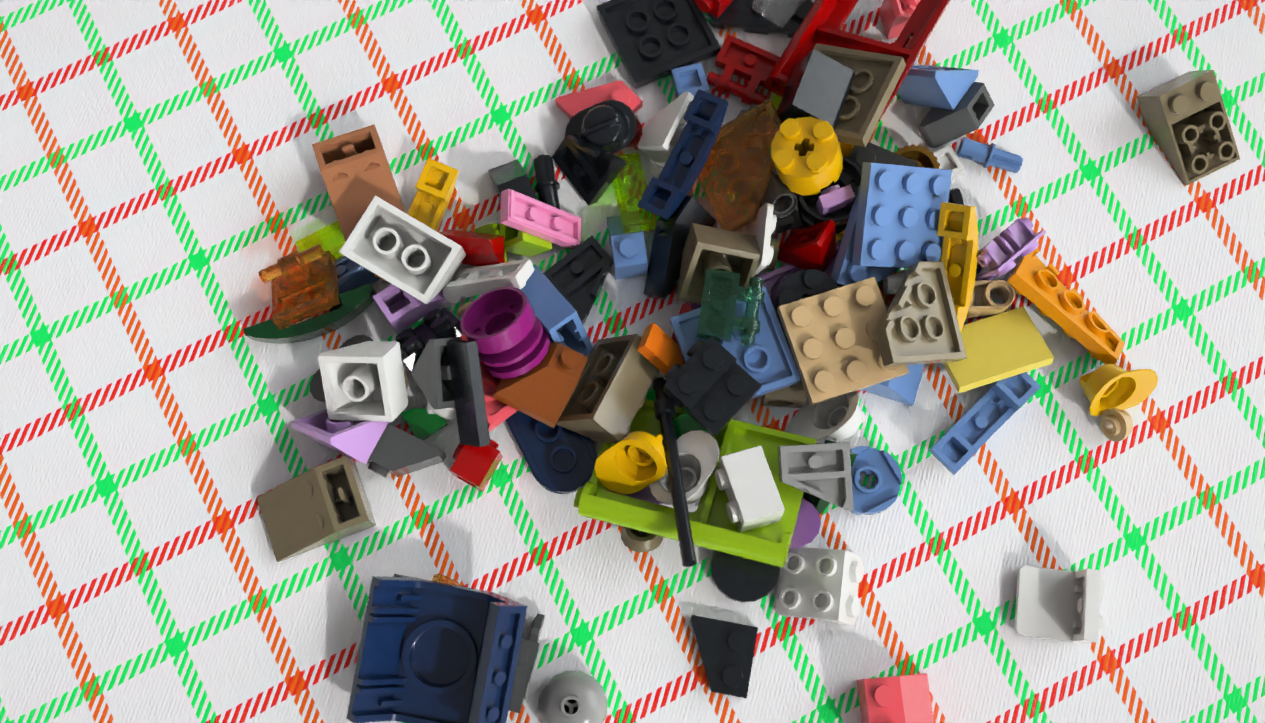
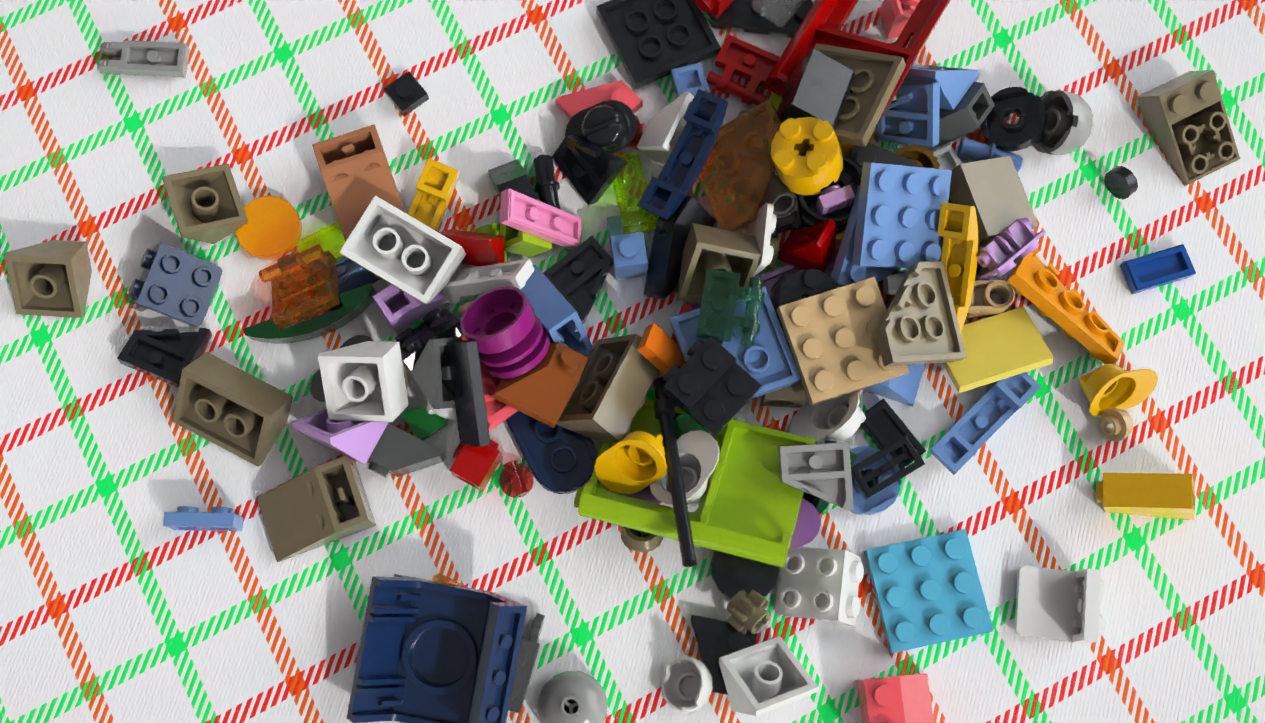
white brick [715,446,785,533] -> none
none -> dark tan slope [4,240,92,318]
none -> light grey hinge [97,40,190,77]
none -> black wing [117,328,212,388]
none -> bracket [127,242,222,327]
none -> dark tan slope [162,163,248,244]
none -> medium blue plate [163,506,244,531]
none -> dark tan slope [172,352,293,467]
none -> light orange tile [235,196,302,260]
none -> black plate [384,71,429,116]
none -> clear red plate [499,460,534,498]
none -> white hair [661,655,713,713]
none -> white slope [719,636,818,716]
none -> dark tan gear [727,589,770,634]
none -> black tile [851,435,925,500]
none -> black tile [860,398,926,470]
none -> medium azure plate [864,529,993,654]
none -> medium blue wing [876,81,940,147]
none -> brick [949,156,1038,247]
none -> black plate [980,87,1047,151]
none -> light grey cylinder [1032,90,1093,155]
none -> yellow slope [1096,473,1195,520]
none -> black tile [1104,166,1138,199]
none -> blue tile [1120,244,1196,295]

